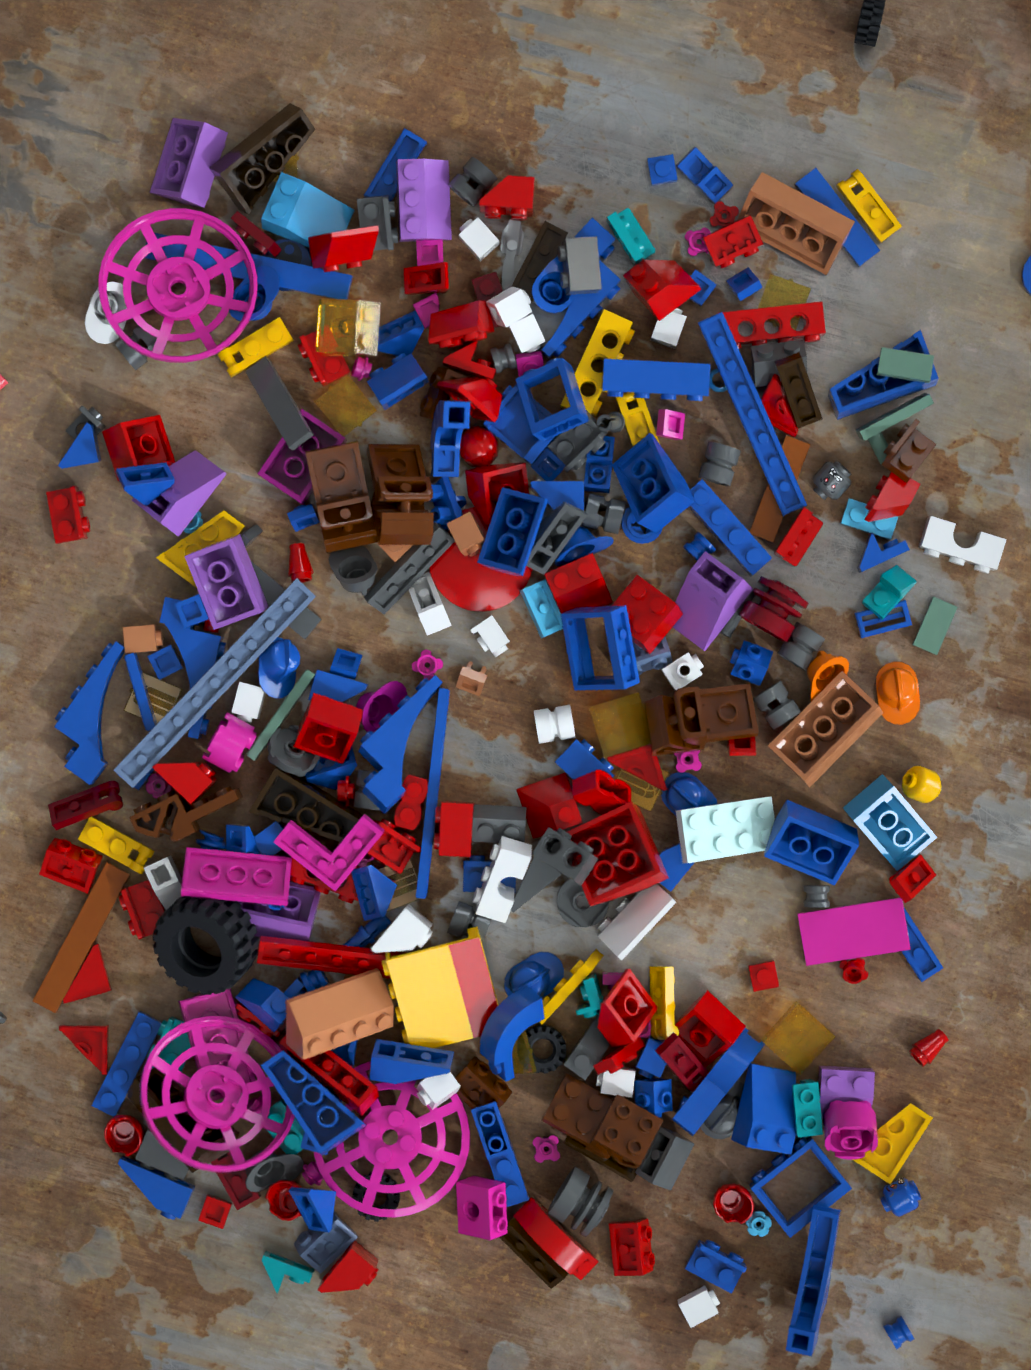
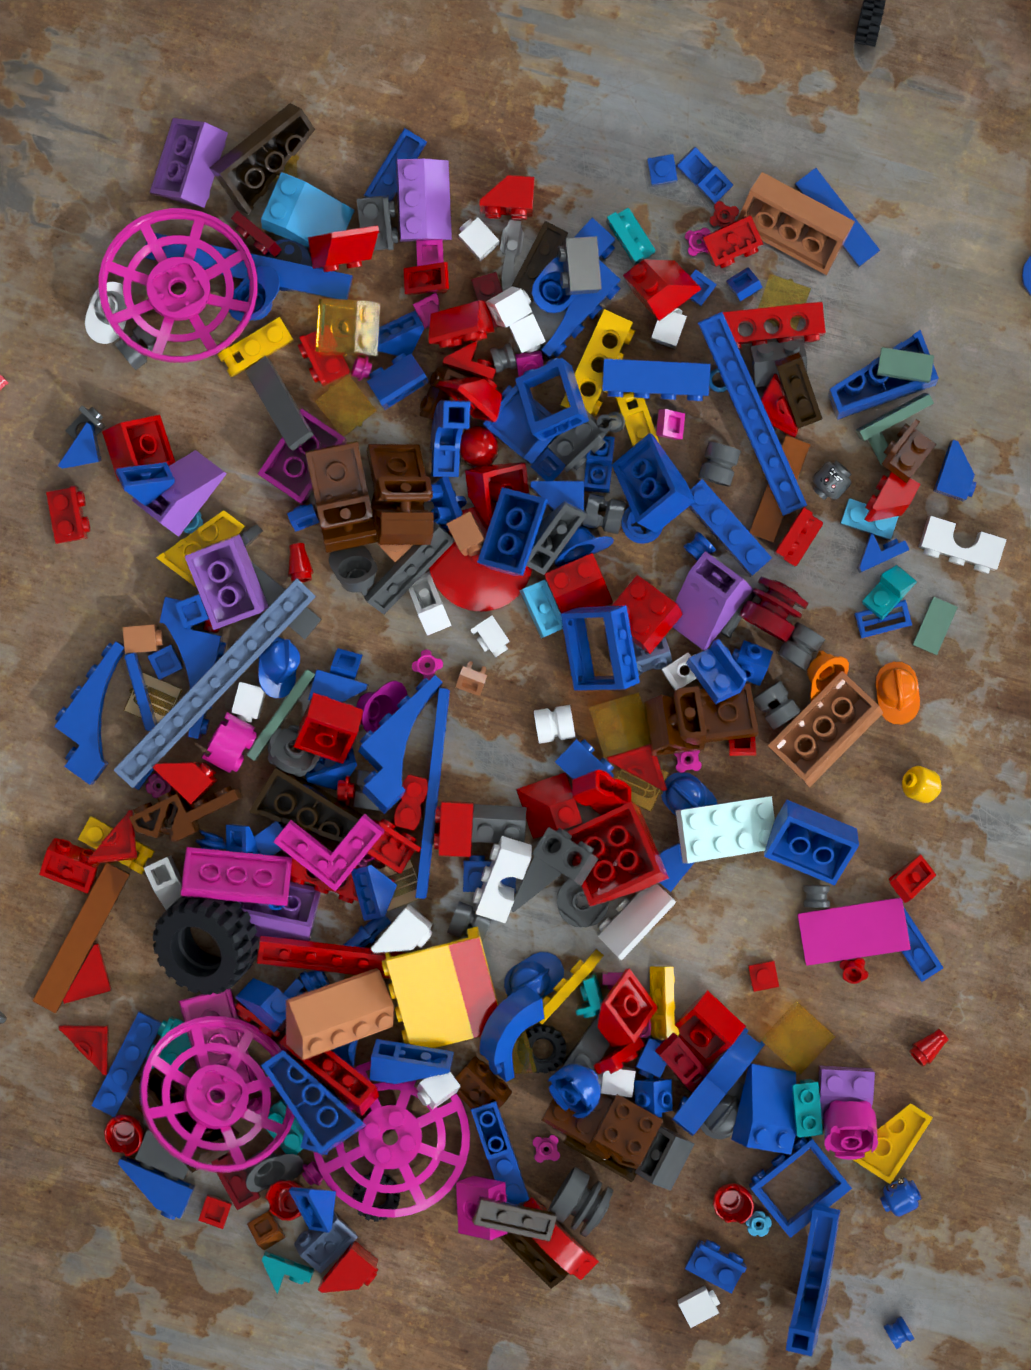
dark red plate [48,781,123,830] -> none
red bracket [119,880,165,939] -> none
dark grey wheel [448,157,497,207] -> none
red bracket [609,1219,655,1276] -> none
yellow plate [836,169,902,243] -> none
dark azure slope [843,774,937,871] -> none
none -> red tile [88,810,137,864]
none -> dark orange slope [247,1211,286,1250]
none -> plate [472,1196,557,1241]
none -> blue cylinder [548,1064,601,1118]
none -> blue bracket [686,639,748,704]
none -> blue slope [933,440,977,501]

